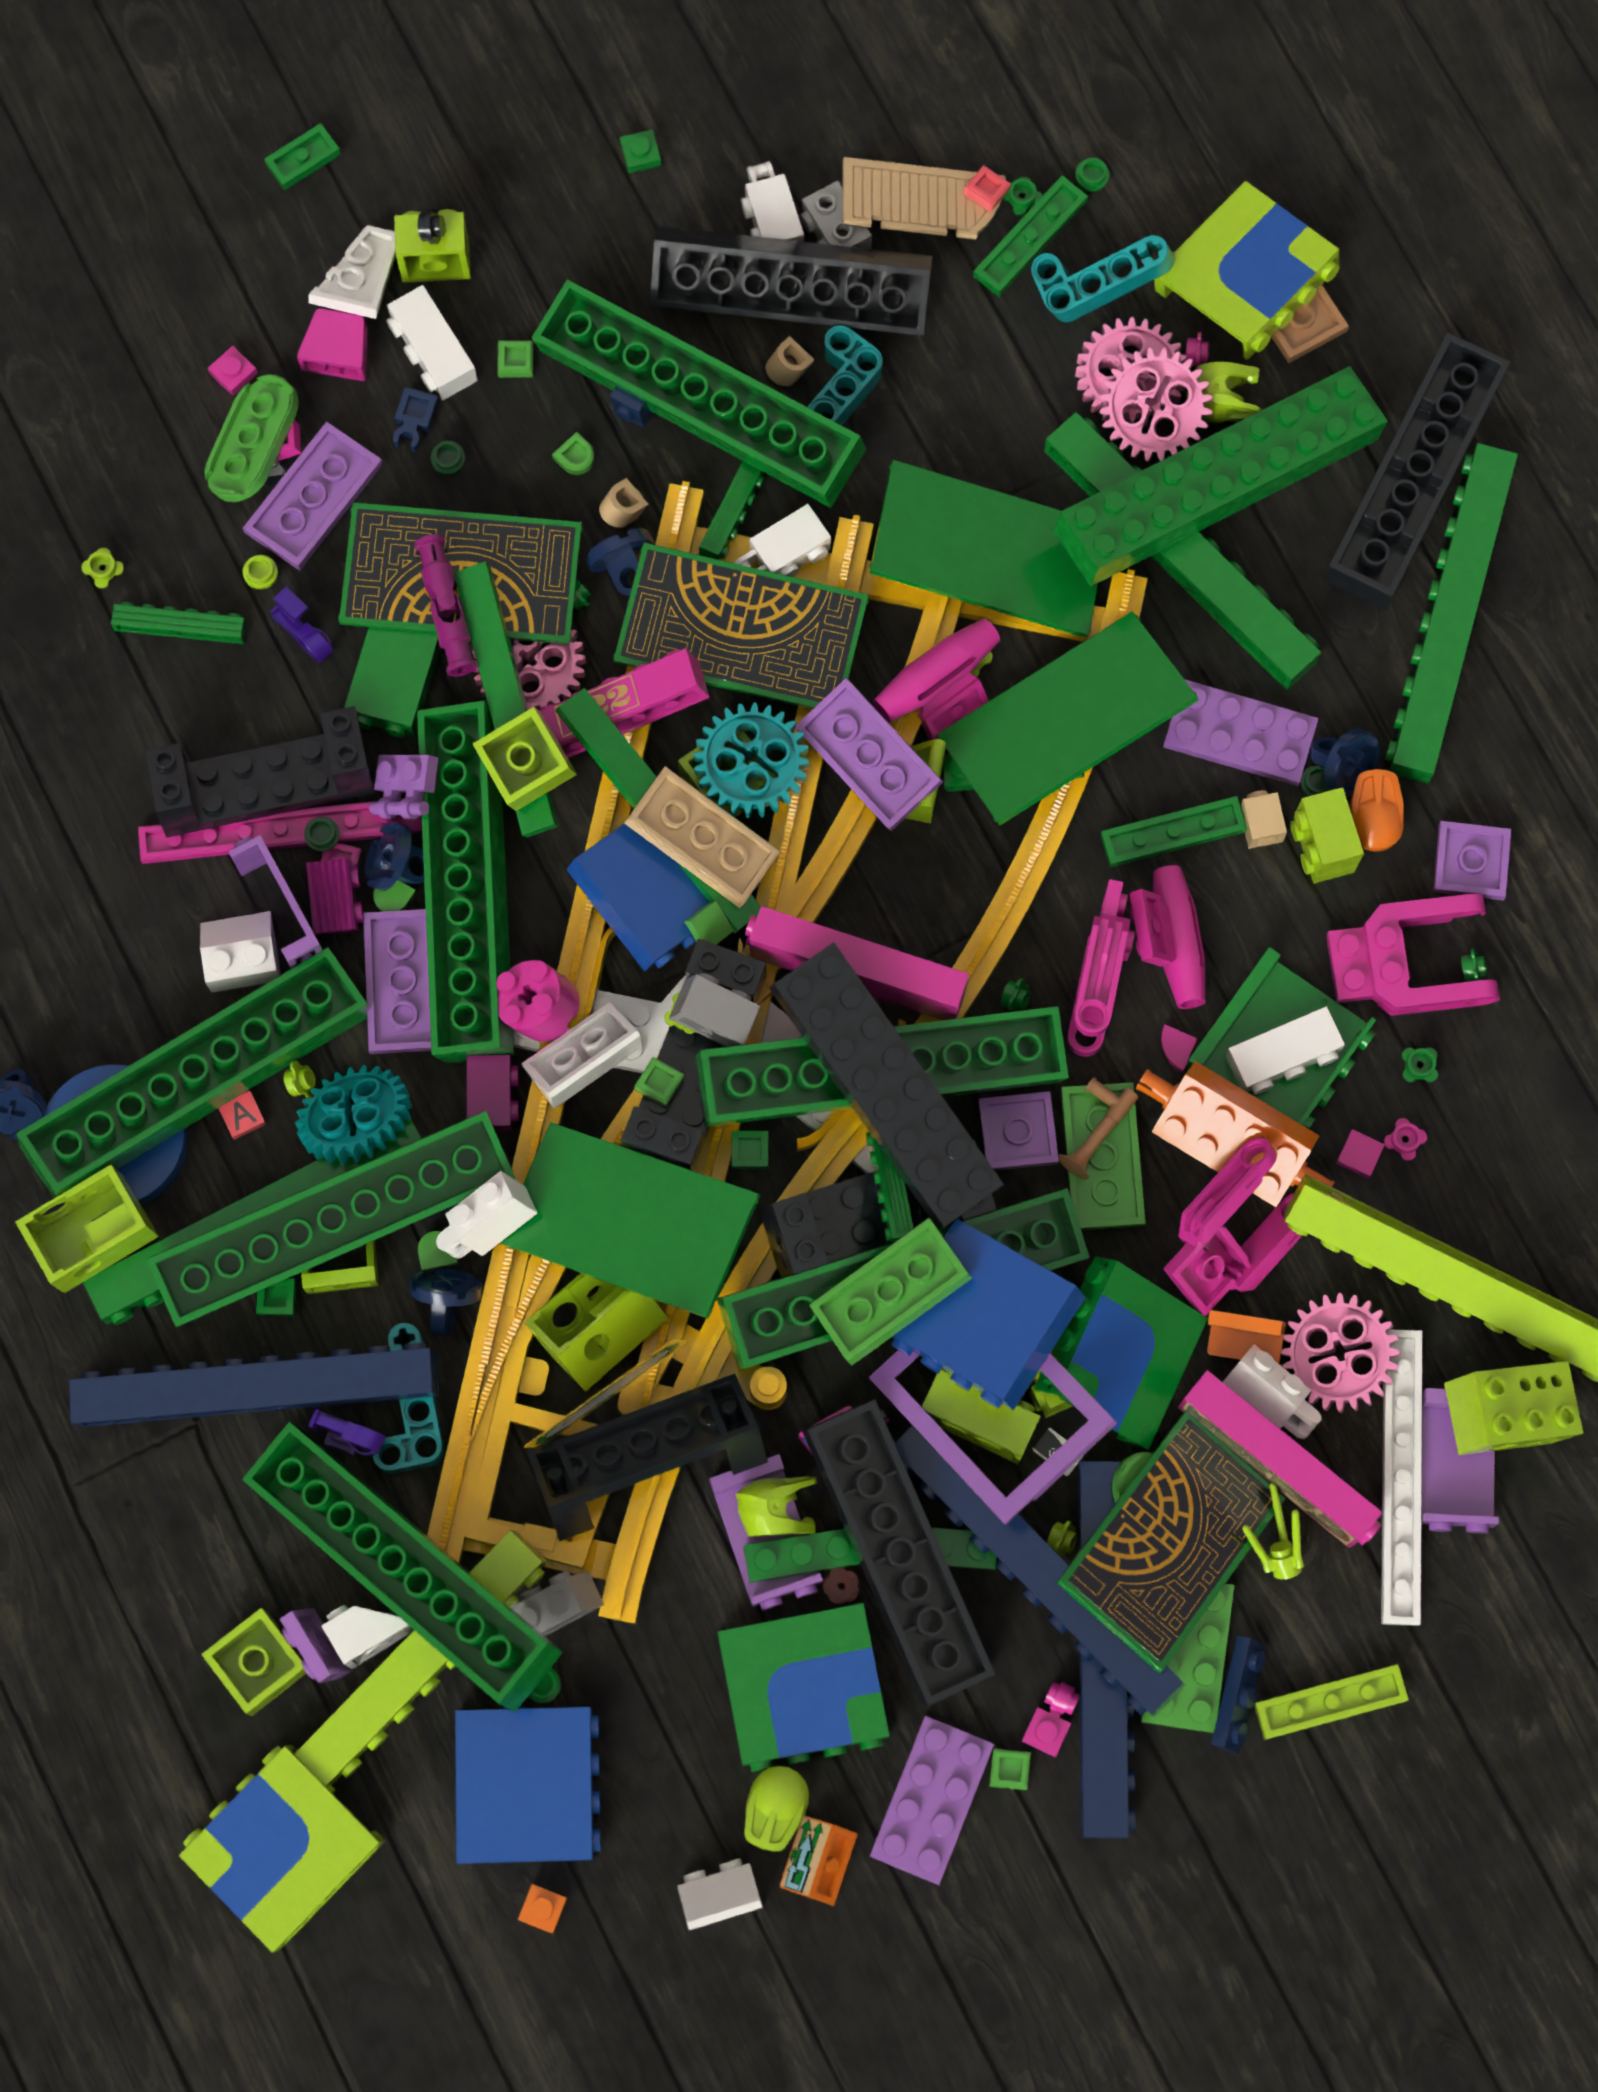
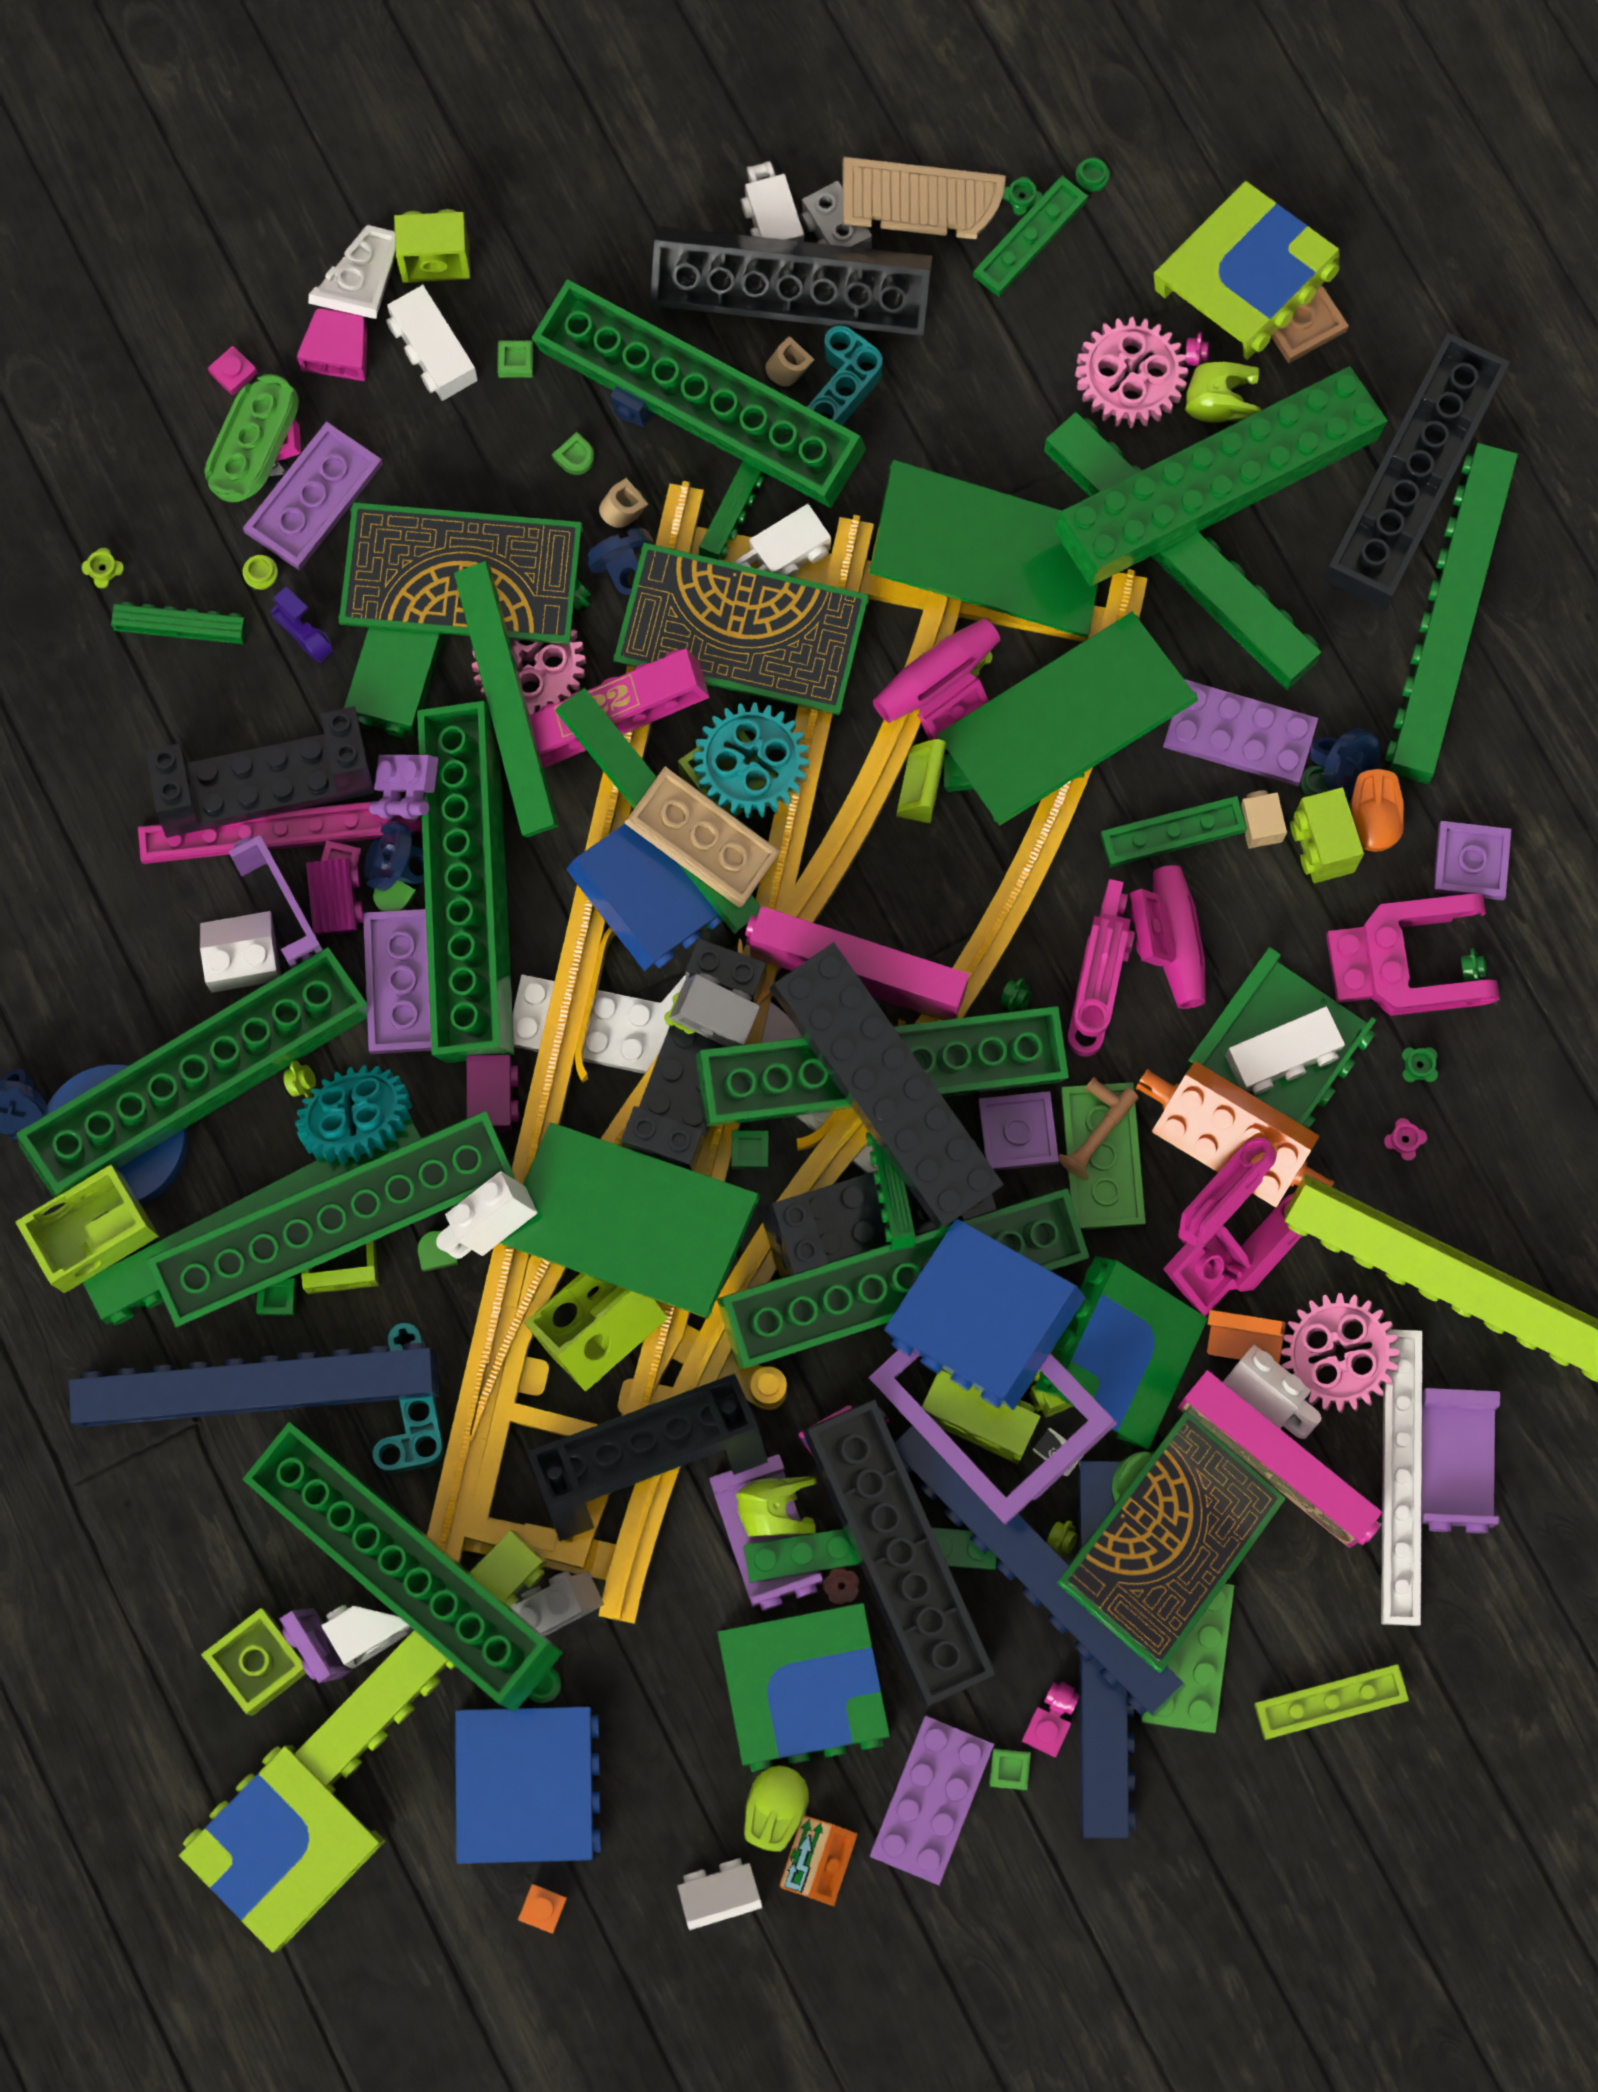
coral tile [219,1091,266,1140] -> none
green plate [264,123,341,191] -> none
dark green plate [304,817,340,852] -> none
dark purple piece [308,1409,387,1456] -> none
dark blue plate [393,387,439,452] -> none
dark blue tile [409,1268,483,1337] -> none
magenta piece [414,534,478,677] -> none
black plate [418,209,445,244] -> none
dark green plate [431,441,466,475] -> none
lime brick [473,707,577,811] -> none
dark pink brick [496,960,580,1042] -> none
white slope [521,1002,642,1109] -> none
sticker [524,1338,688,1448] -> none
green plate [620,129,661,173] -> none
bright green tile [634,1057,684,1108] -> none
bright green tile [684,901,734,945] -> none
medium lavender plate [795,678,943,831] -> none
bright green plate [809,1218,972,1366] -> none
coral tile [963,165,1011,212] -> none
teal beam [1031,235,1175,322] -> none
bright pink gear [1100,348,1213,462] -> none
dark pink tile [1161,1024,1197,1073] -> none
dark blue plate [1211,1635,1265,1754] -> none
lime plant [1242,1483,1304,1580] -> none
dark pink tile [1336,1129,1385,1179] -> none
lime piece [1444,1361,1583,1455] -> none

